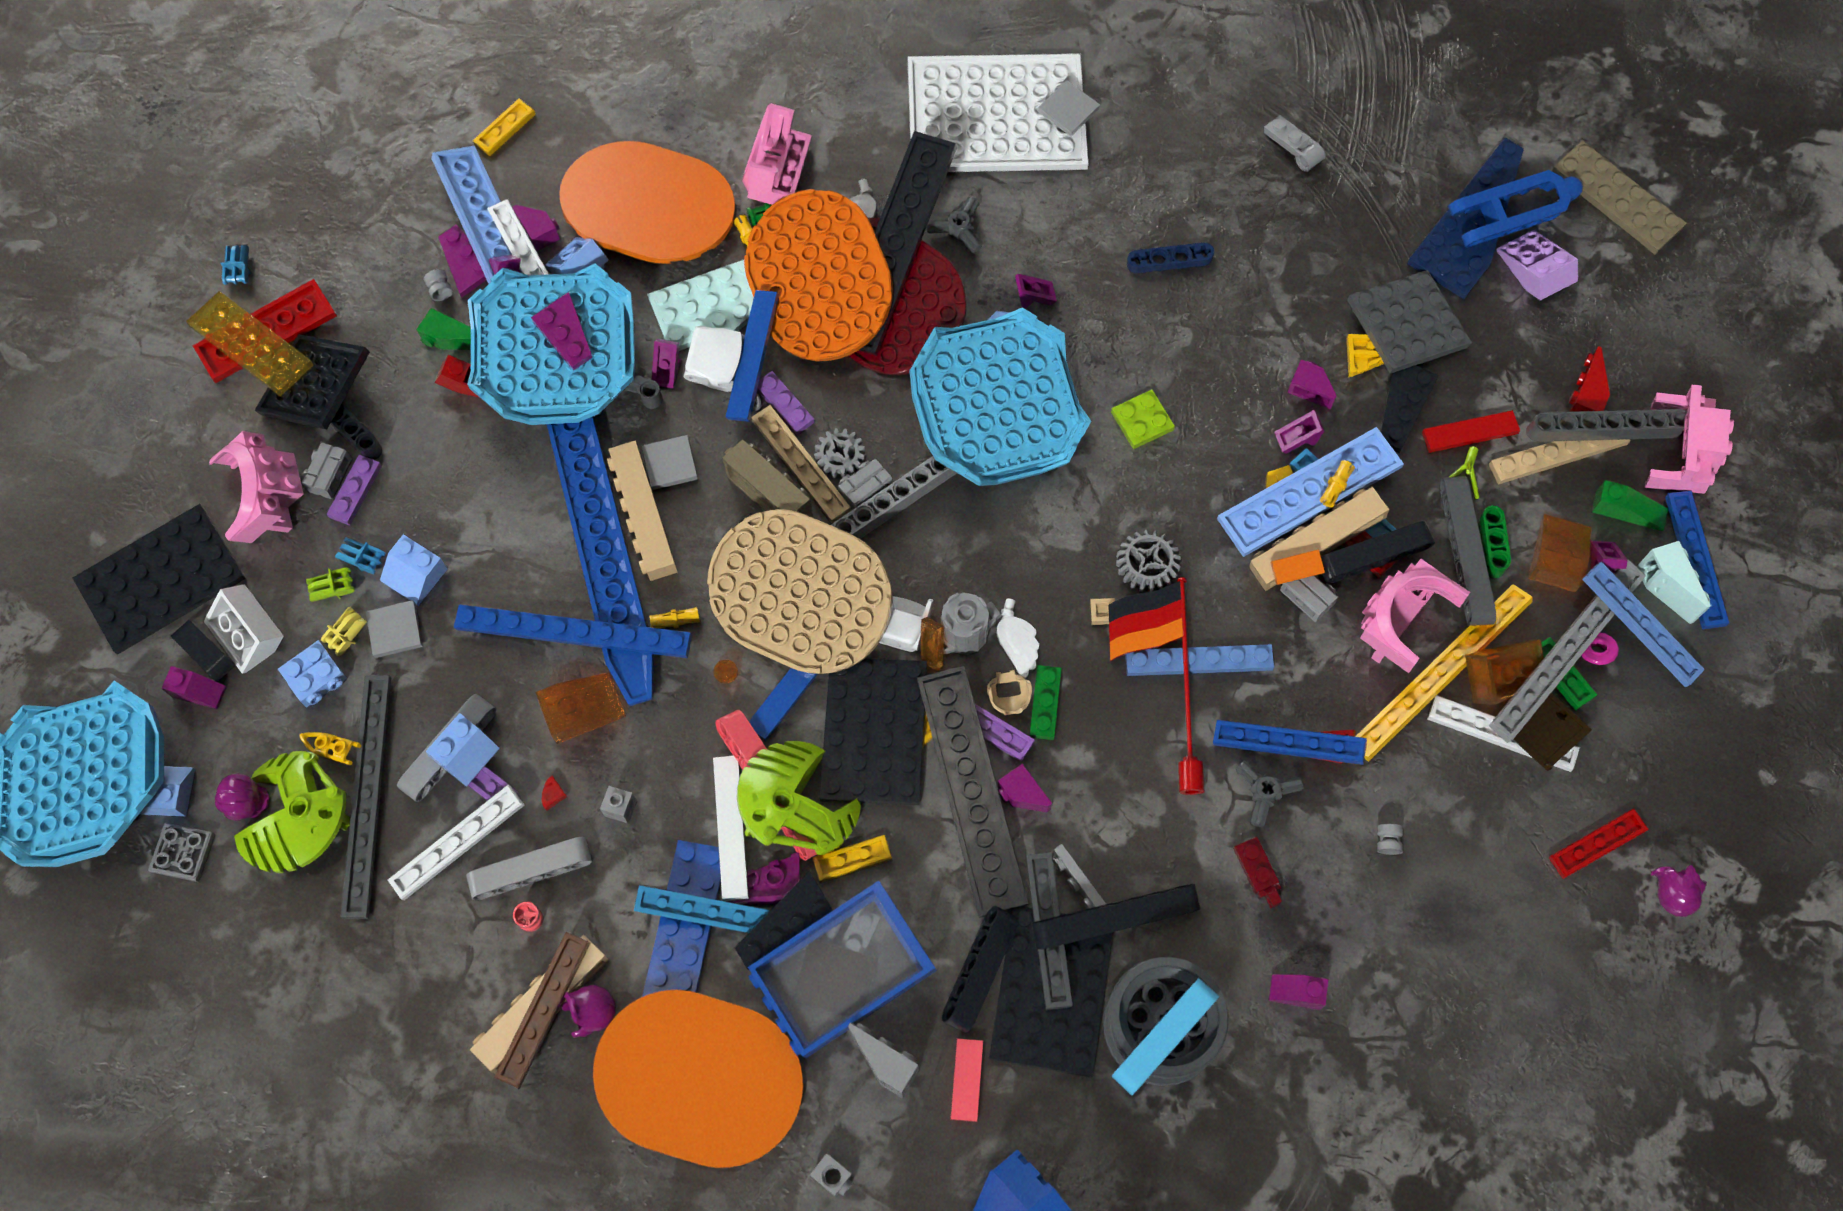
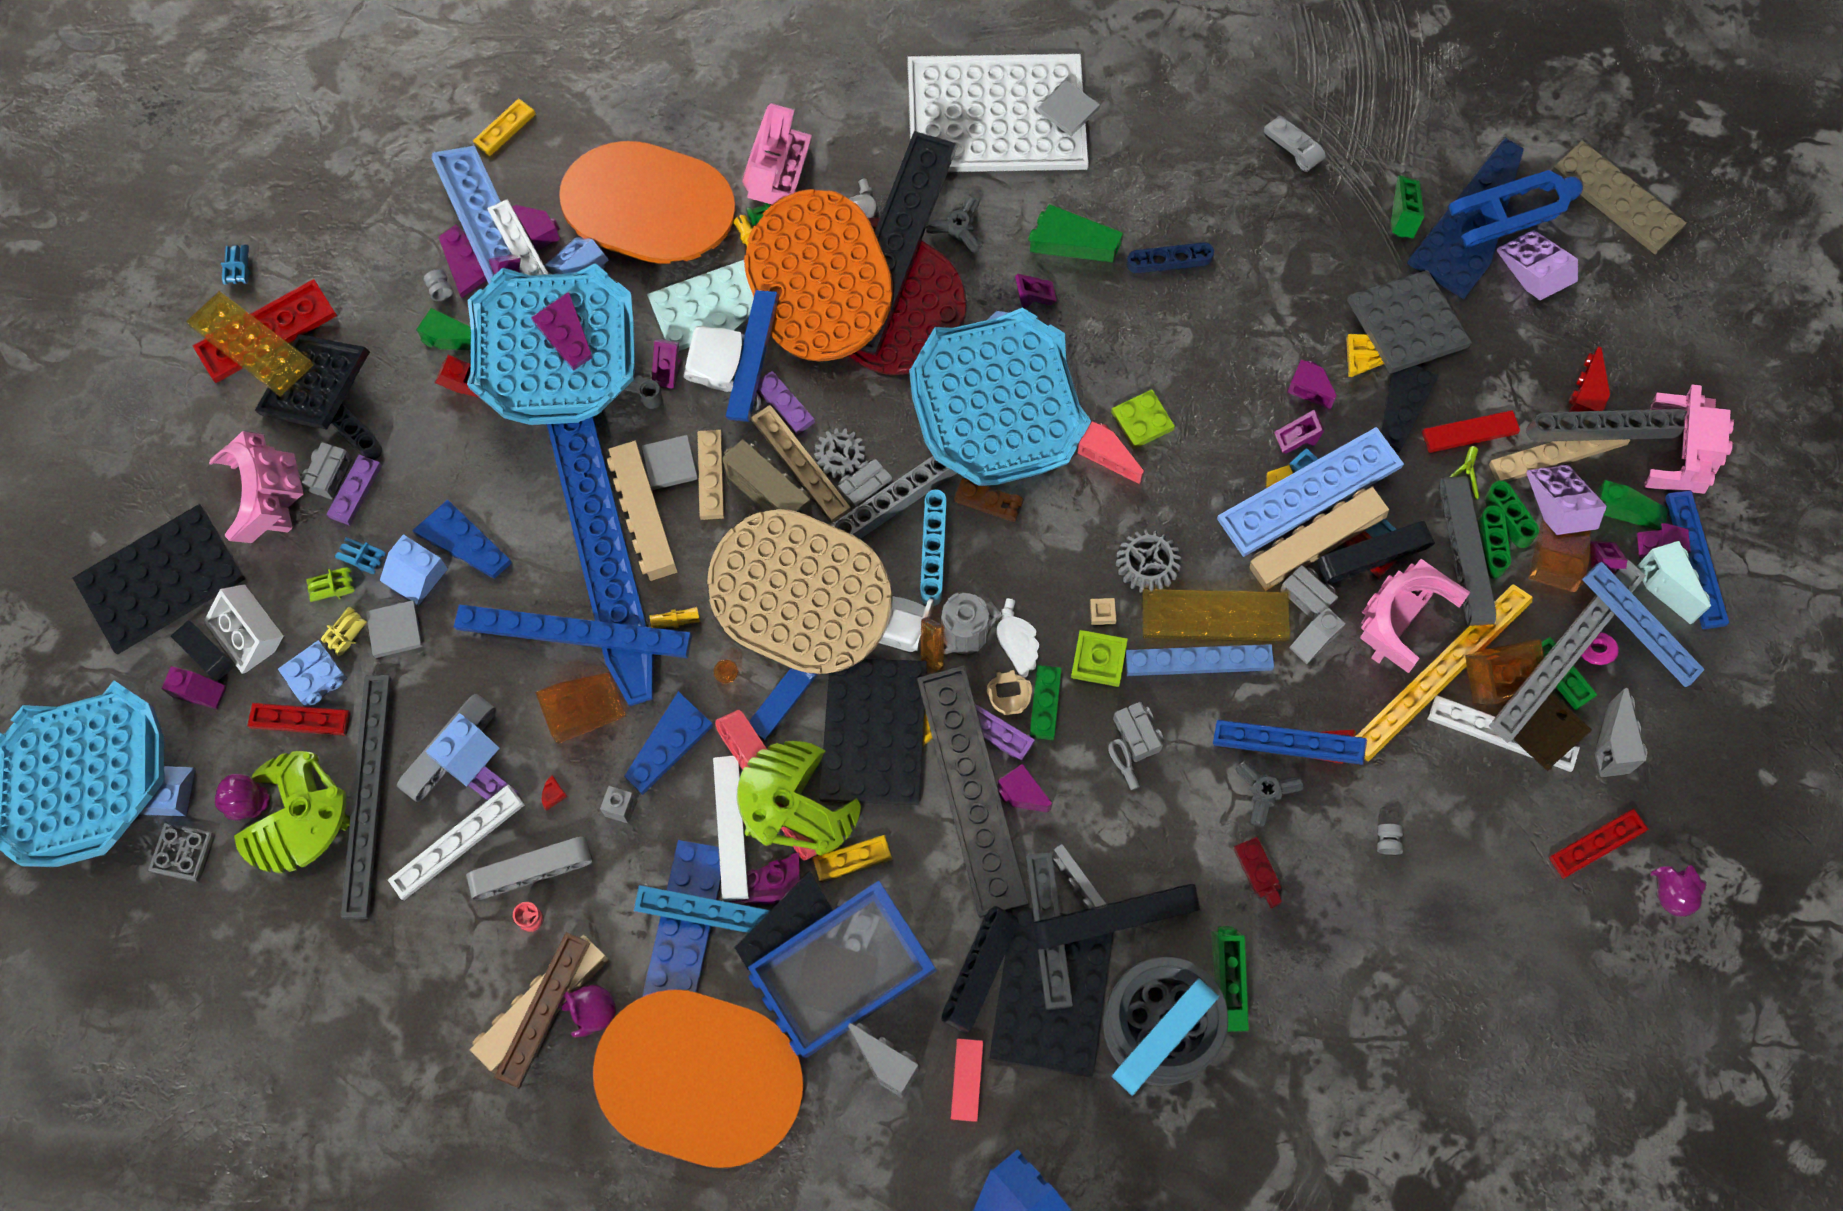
yellow piece [300,732,361,765] -> none
light grey brick [810,1153,853,1197] -> none
flag [1108,577,1205,795] -> none
magenta slope [1269,974,1329,1010] -> none
orange tile [1270,549,1325,585] -> none
yellow pin [1320,460,1355,508] -> none
none -> red tile [247,703,351,736]
none -> blue wing [412,500,512,579]
none -> blue wing [624,691,713,795]
none -> tan plate [698,430,724,520]
none -> medium azure beam [920,490,946,606]
none -> reddish brown plate [954,478,1024,522]
none -> green slope [1028,204,1123,262]
none -> lime plate [1071,630,1128,687]
none -> coral slope [1078,421,1144,484]
none -> light grey piece [1108,739,1140,791]
none -> light grey brick [1113,702,1164,762]
none -> clear yellow plate [1142,589,1290,641]
none -> green slope [1211,926,1249,1032]
none -> light grey slope [1289,607,1346,664]
none -> green slope [1391,175,1424,238]
none -> green beam [1485,481,1539,548]
none -> lavender slope [1527,465,1606,535]
none -> light grey slope [1595,688,1647,777]
none -> magenta slope [1637,523,1691,558]

